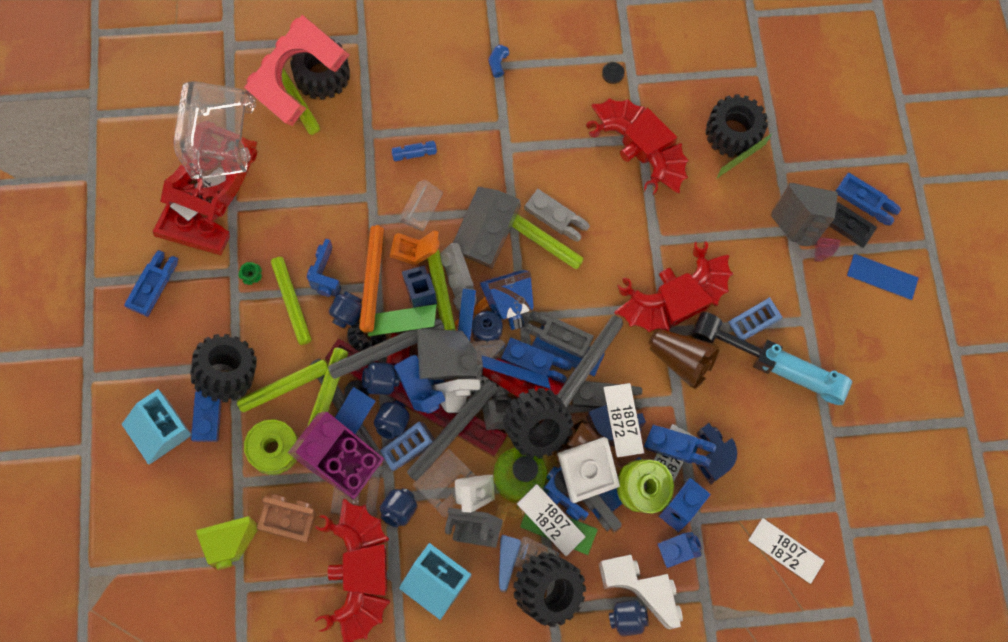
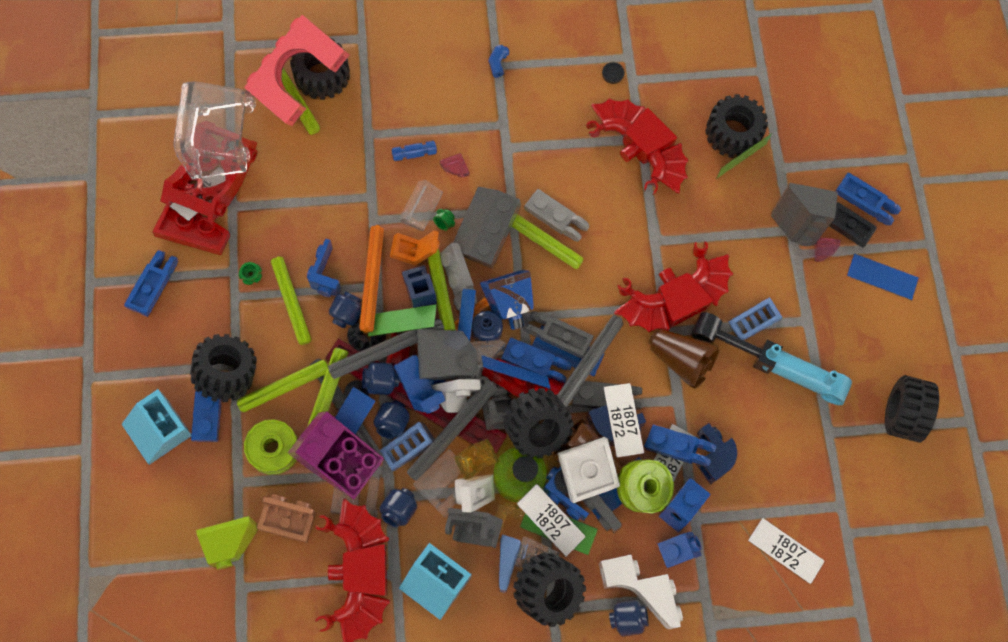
none -> green plate [433,209,455,231]
none -> clear pink tile [440,153,470,177]
none -> clear yellow bracket [453,439,499,480]
none -> black tyre [885,375,940,443]

